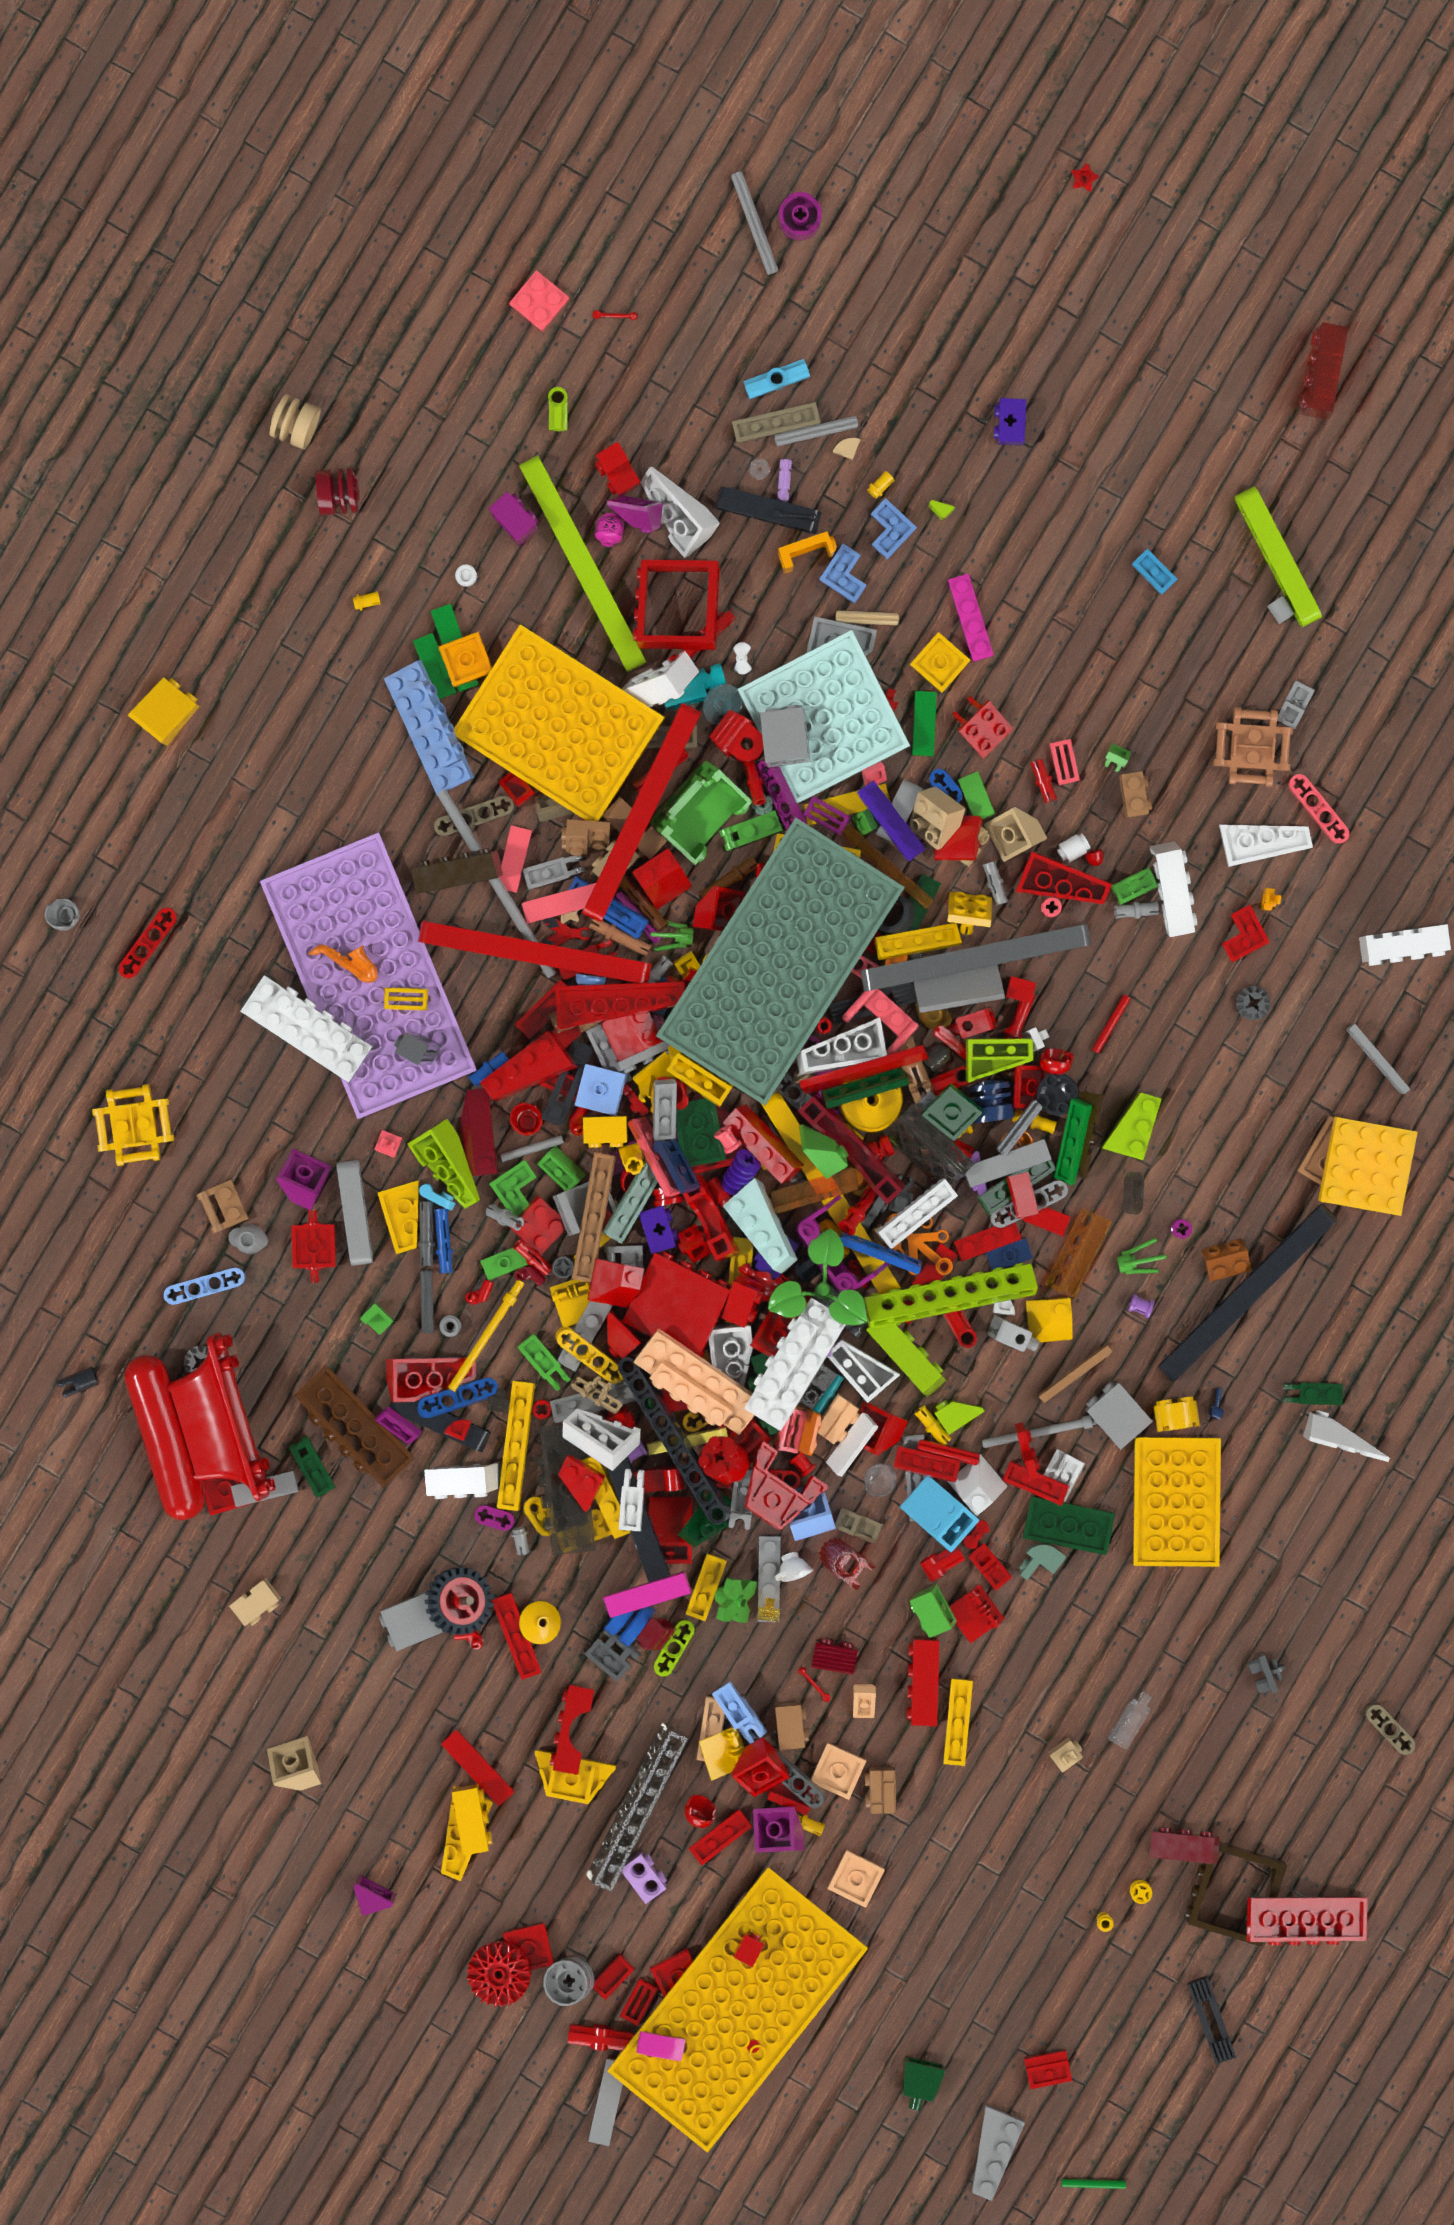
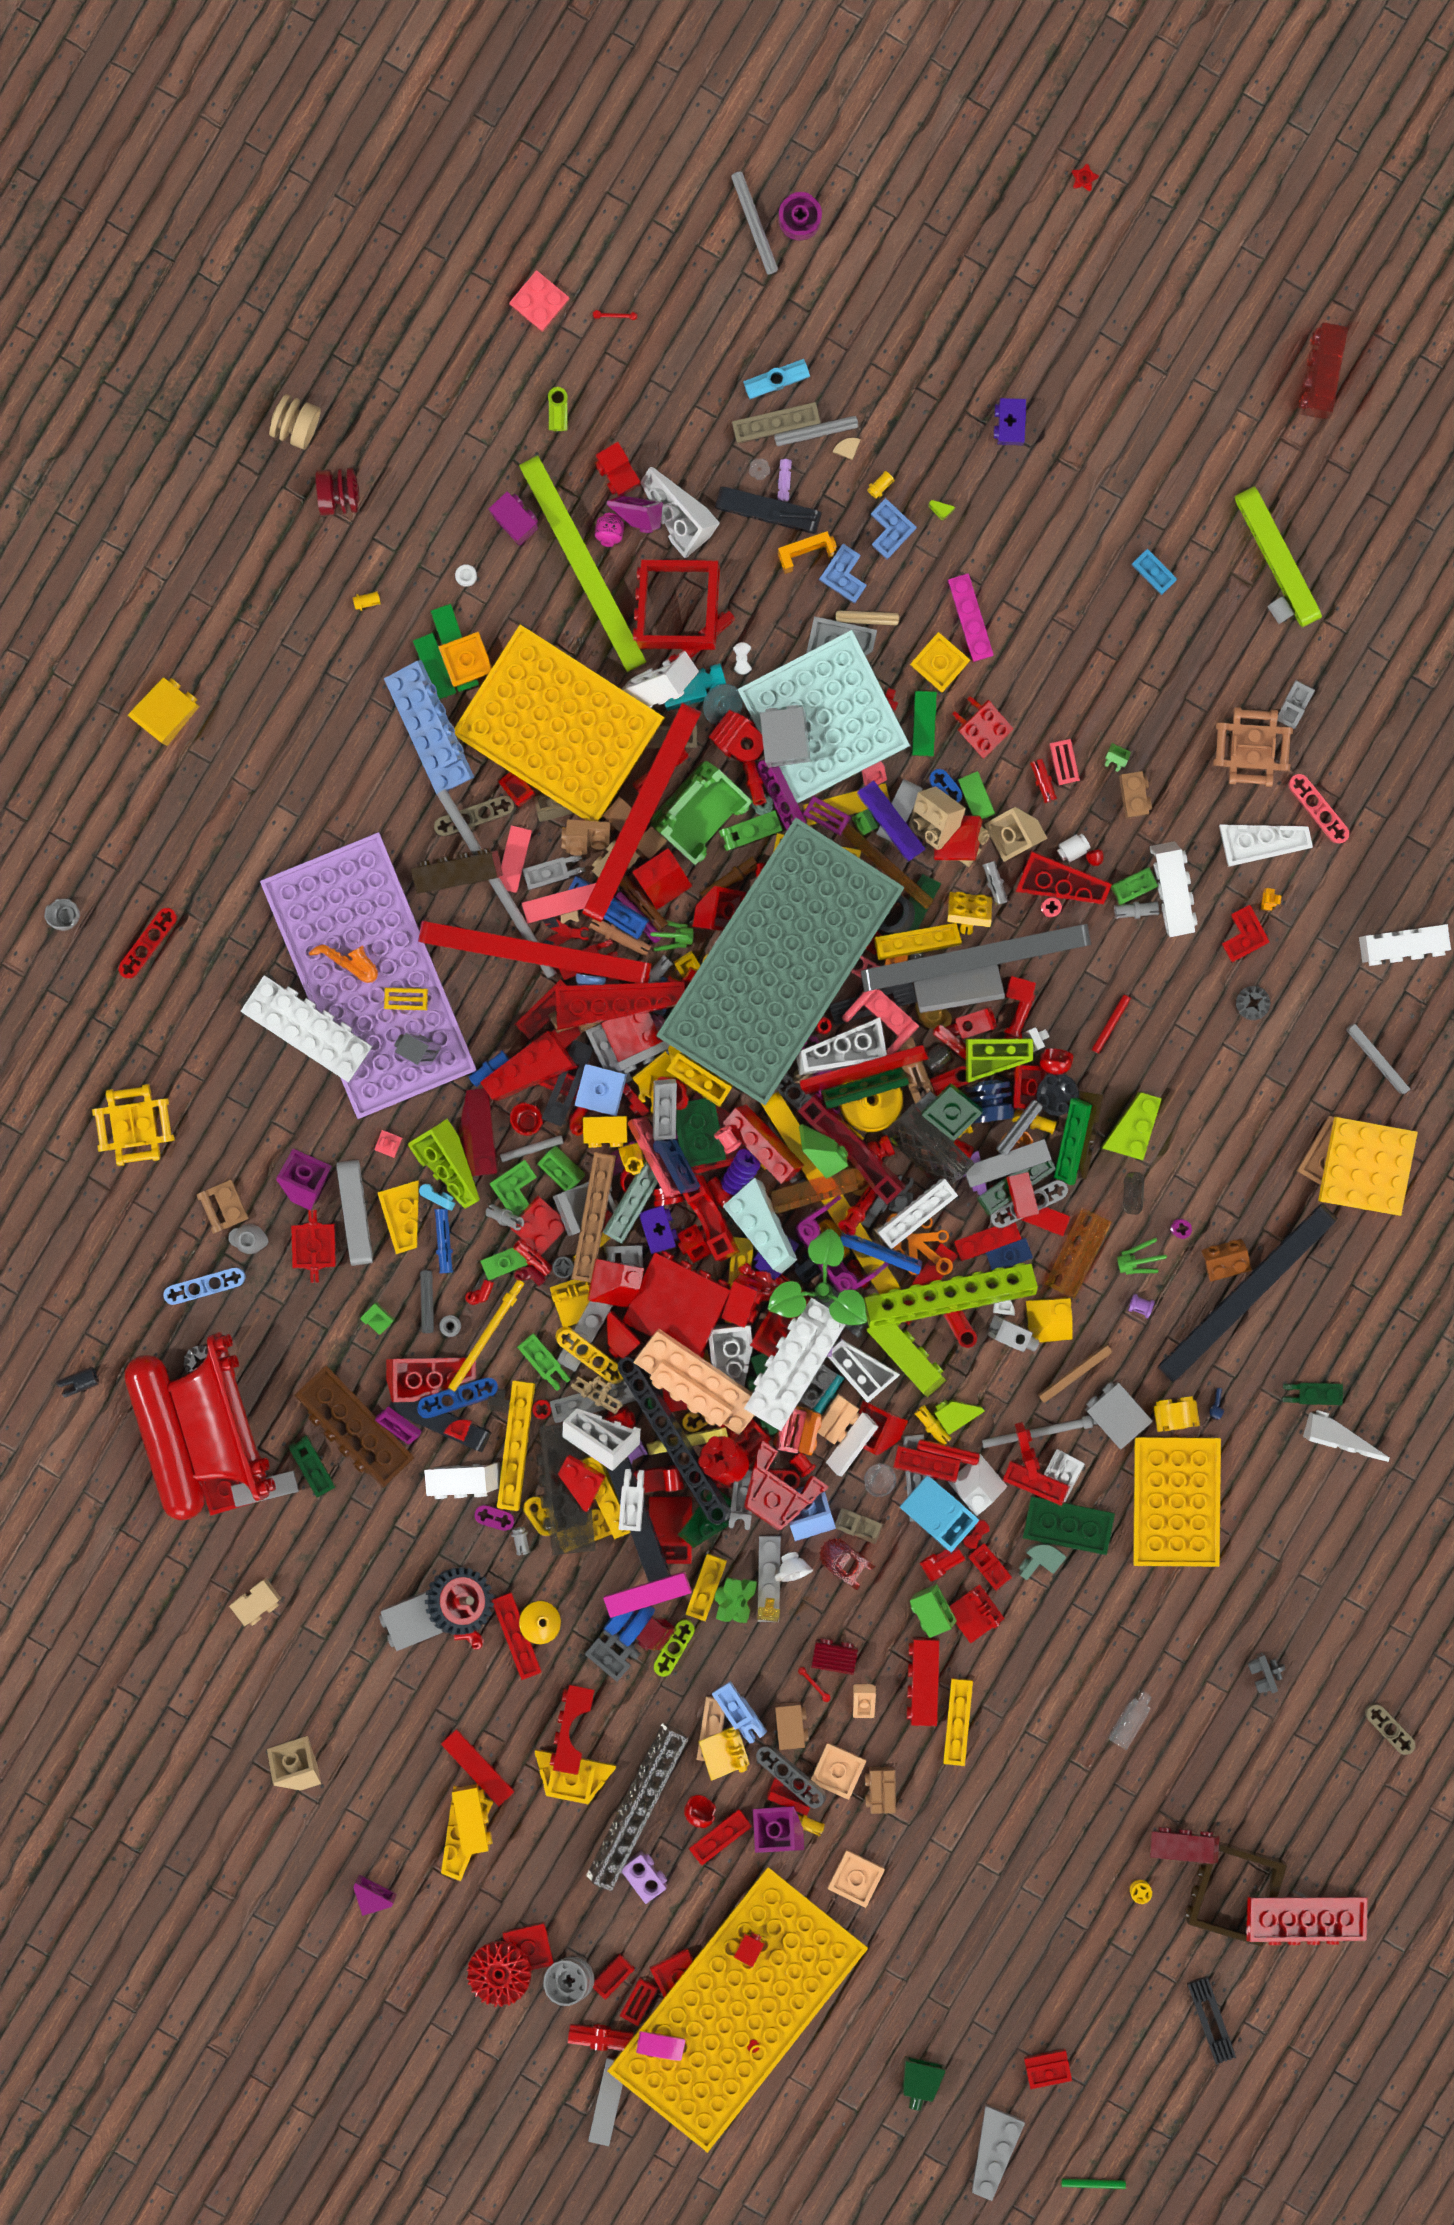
dark grey pin [418,1202,435,1266] -> none
red slope [731,1737,790,1797] -> none
tan brick [1048,1737,1083,1773] -> none
yellow pin [1097,1912,1114,1932] -> none

